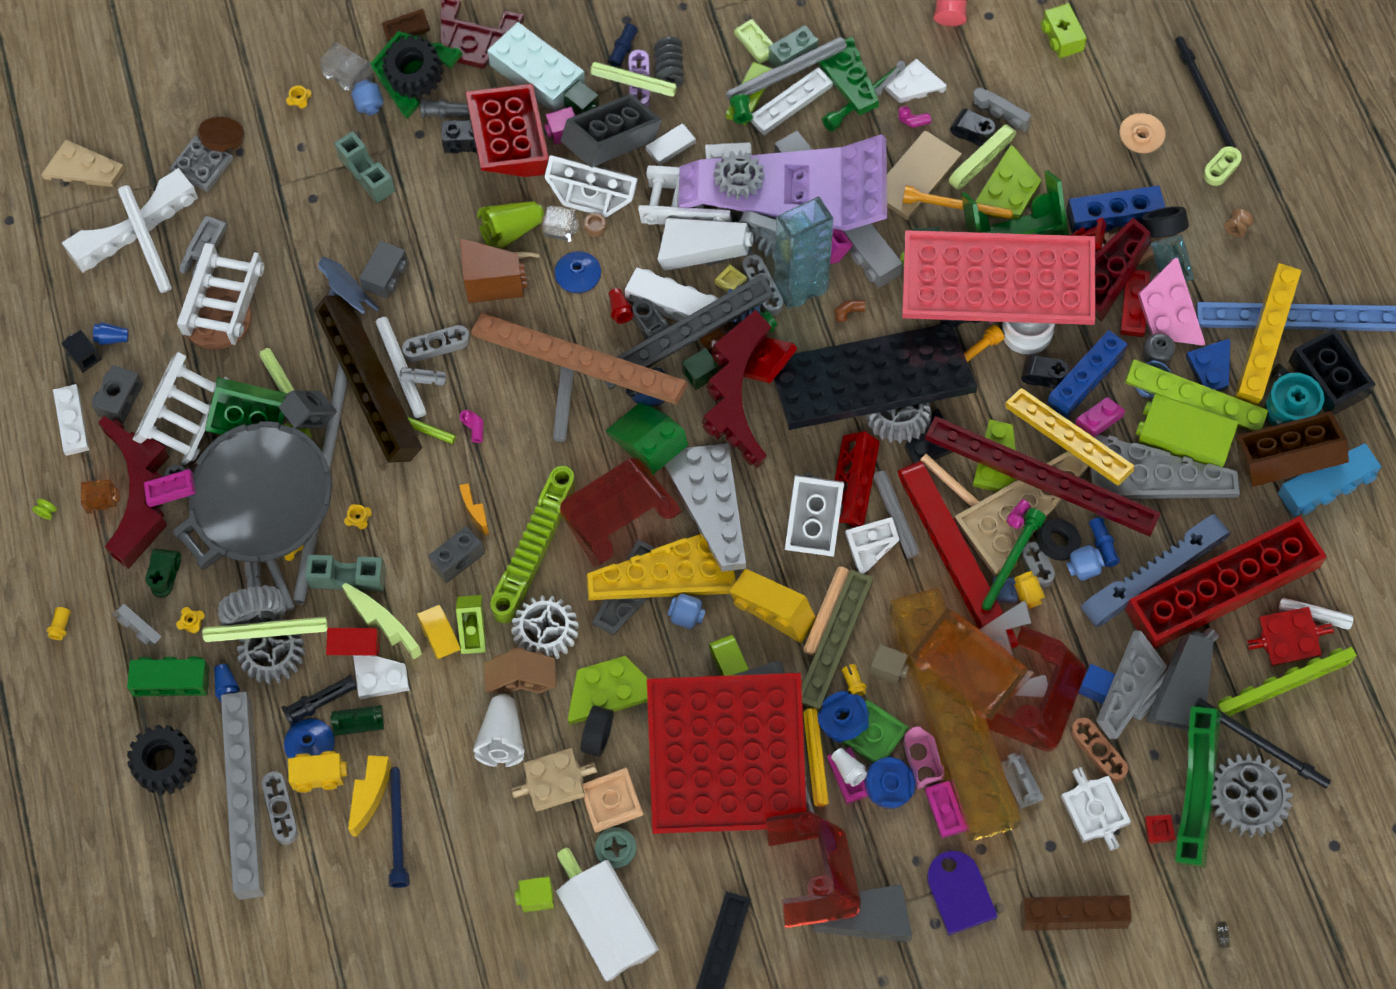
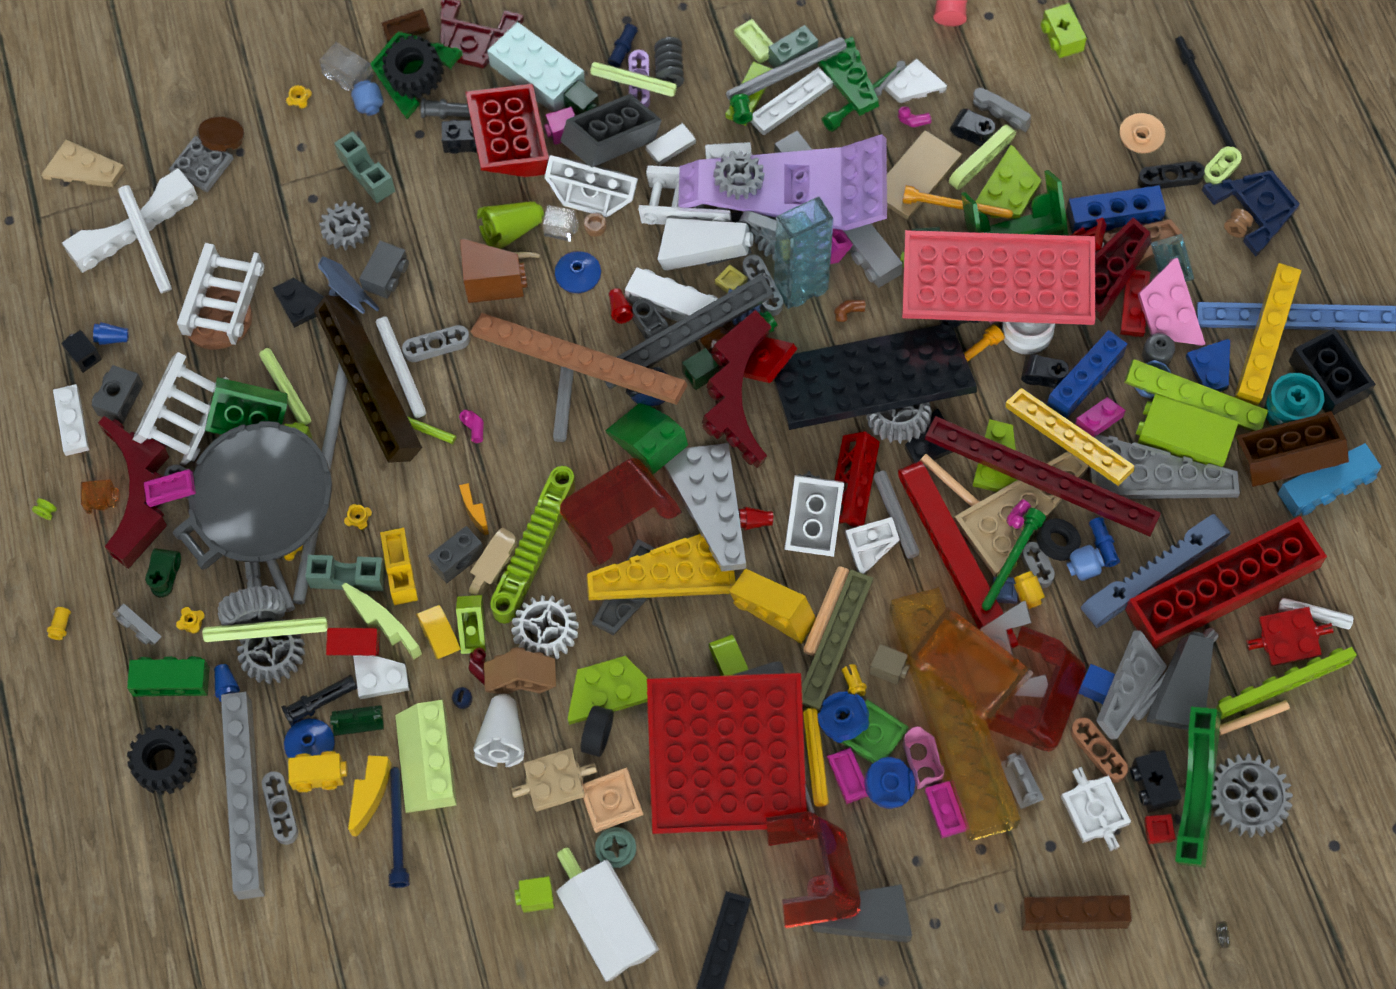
light grey hinge [179,216,228,276] -> none
dark grey brick [279,390,337,428] -> none
light grey axle [399,367,446,386] -> none
medium blue head [668,594,706,629] -> none
white cone [831,748,867,786] -> none
dark purple tile [927,851,998,936] -> none
black tyre [1142,206,1189,238] -> none
black bar [1194,698,1331,789] -> none
black hinge [1271,363,1290,379] -> none
none -> black wing [273,278,324,328]
none -> light grey gear [320,202,371,250]
none -> yellow slope [380,528,418,606]
none -> yellowish green slope [395,700,457,813]
none -> dark blue hinge [452,687,473,709]
none -> dark red arm [468,648,486,686]
none -> tan piece [469,528,518,595]
none -> red cone [738,506,773,531]
none -> black brick [1130,750,1182,813]
none -> black beam [1137,161,1205,189]
none -> dark blue wing [1202,170,1300,257]
none -> light nougat bar [1219,700,1290,735]

